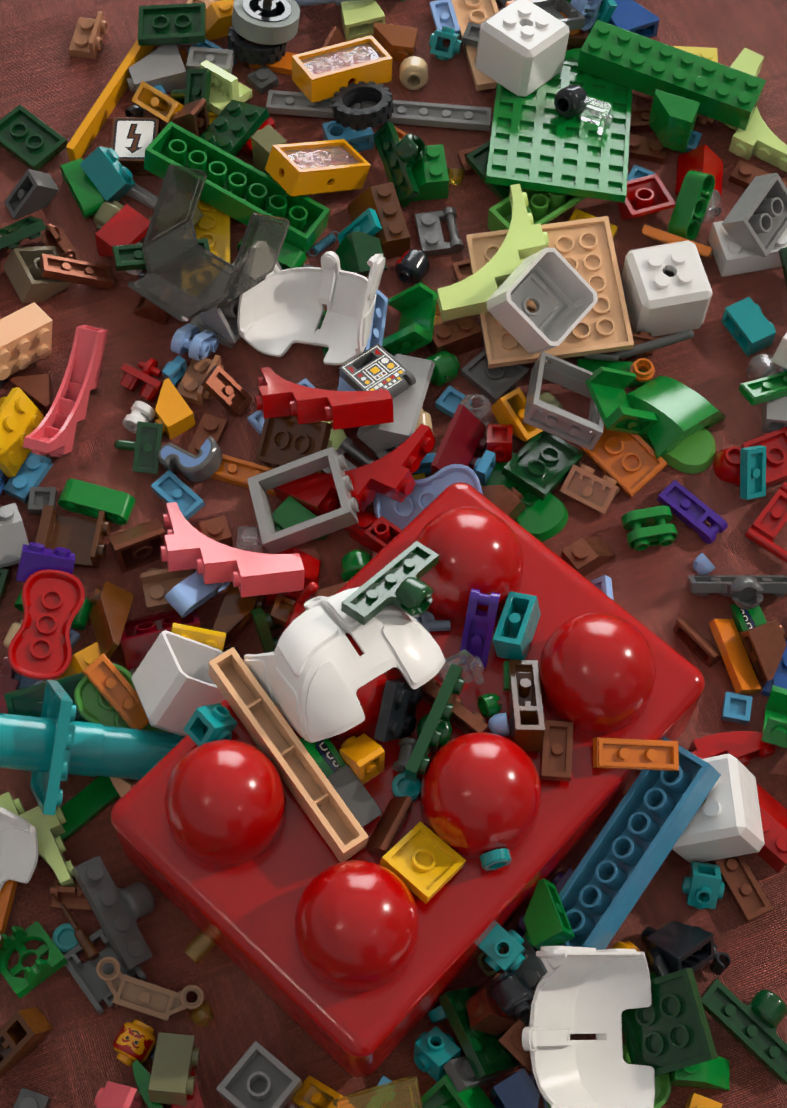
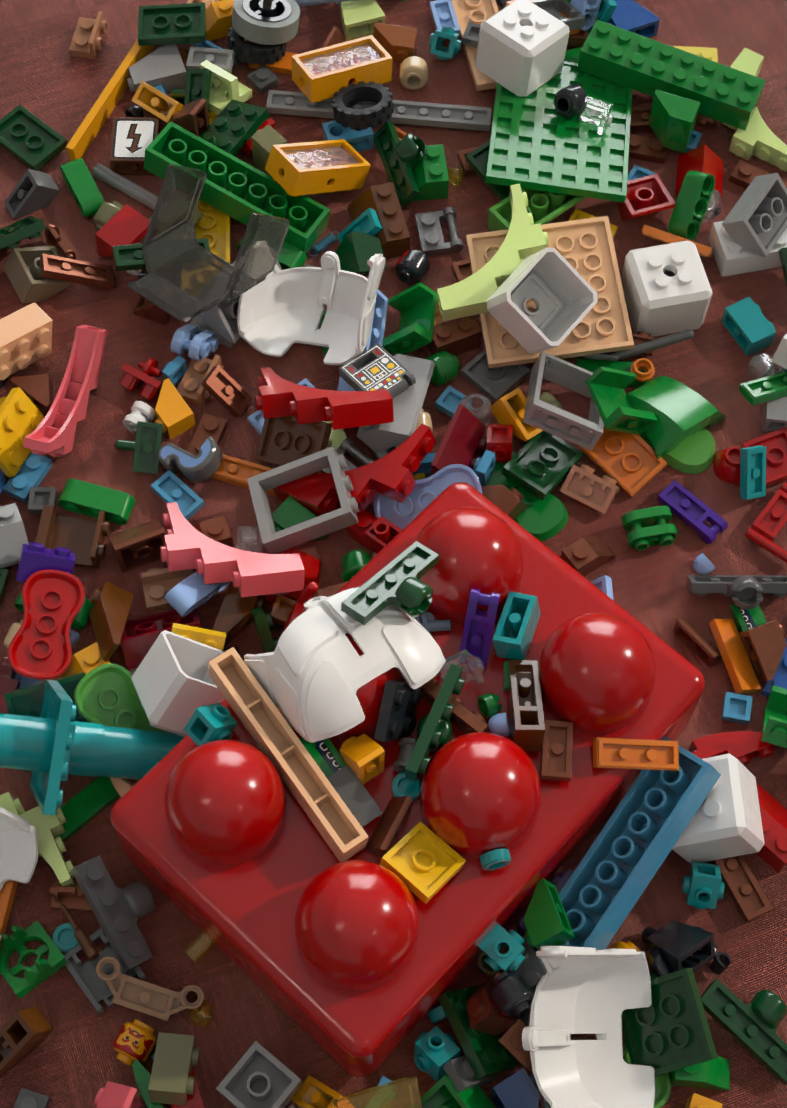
teal brick [79,146,136,202] -> none
orange tile [81,653,149,729] -> none

